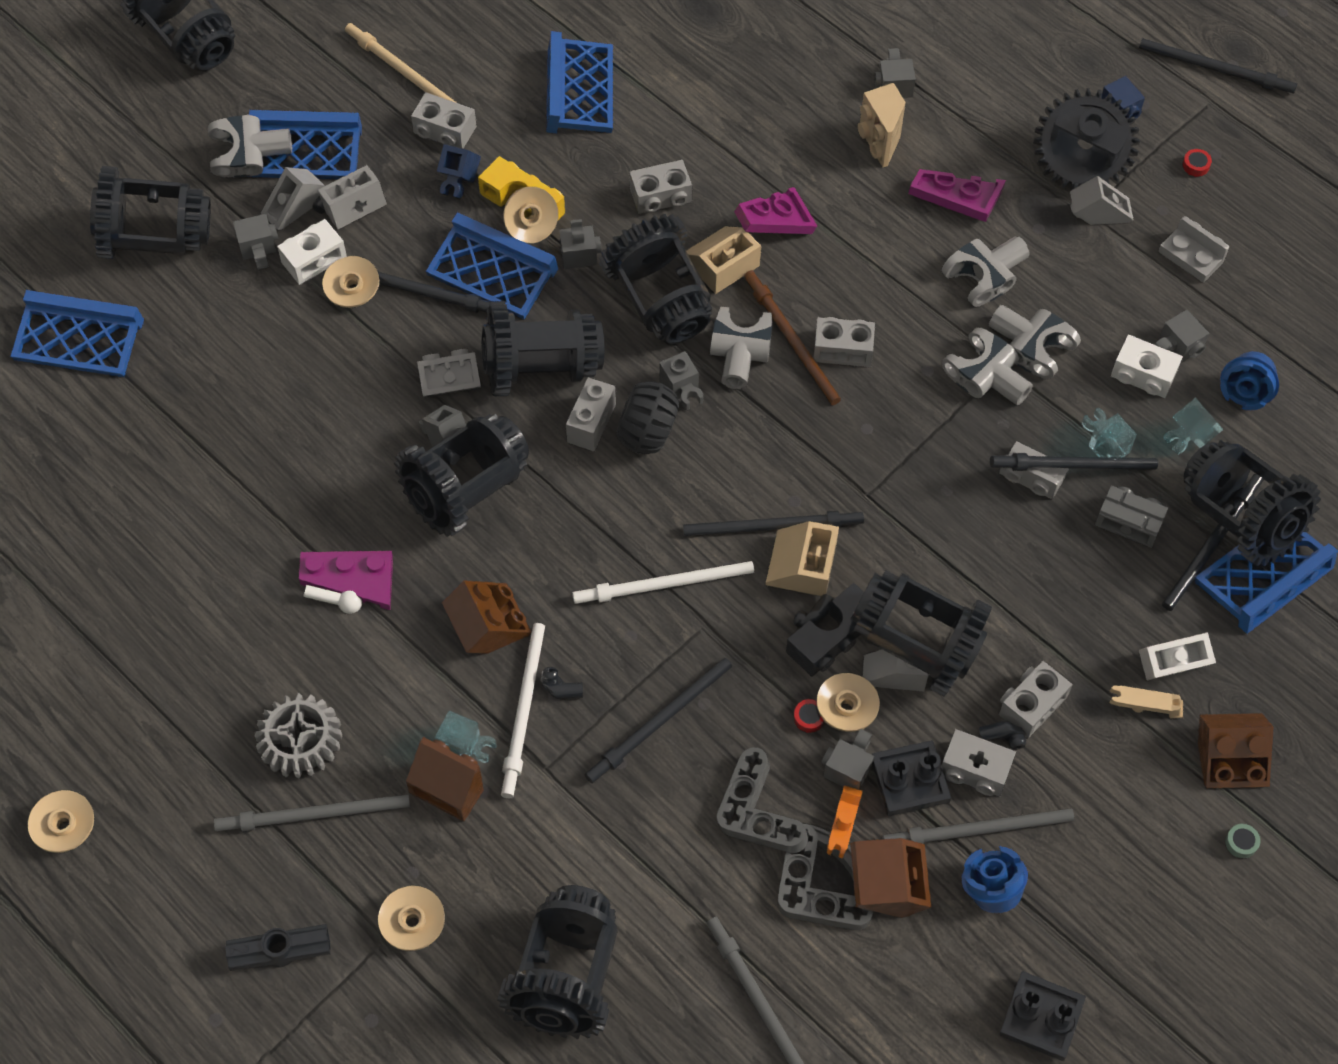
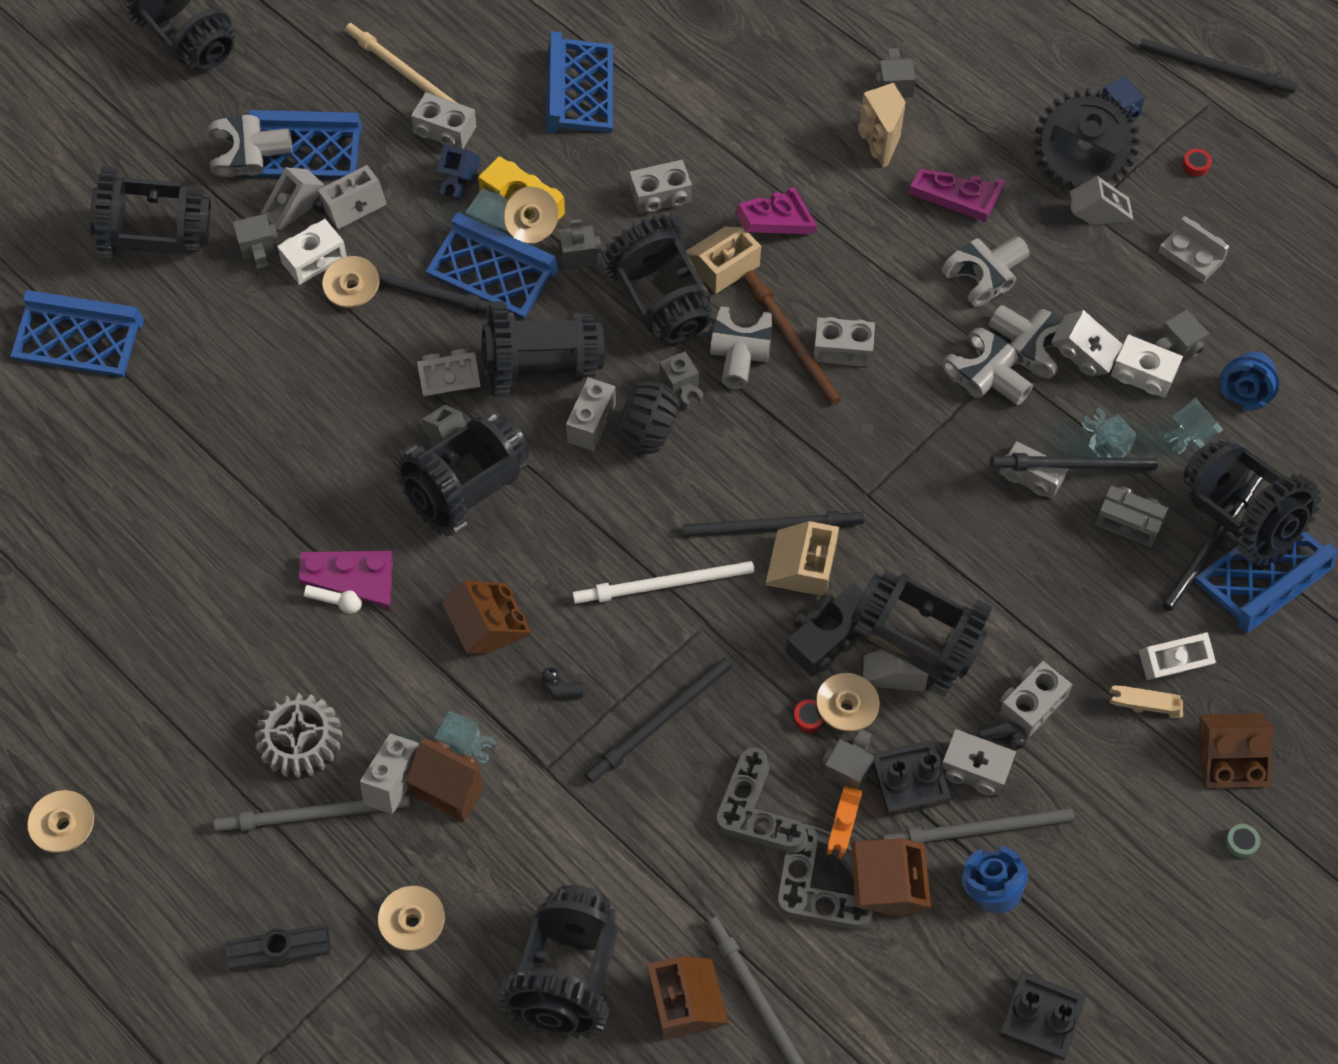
white bar [501,623,545,798] -> none
none -> light grey brick [360,733,419,814]
none -> clear light blue slope [465,188,513,237]
none -> reddish brown slope [647,956,728,1040]
none -> light grey brick [1051,310,1123,377]

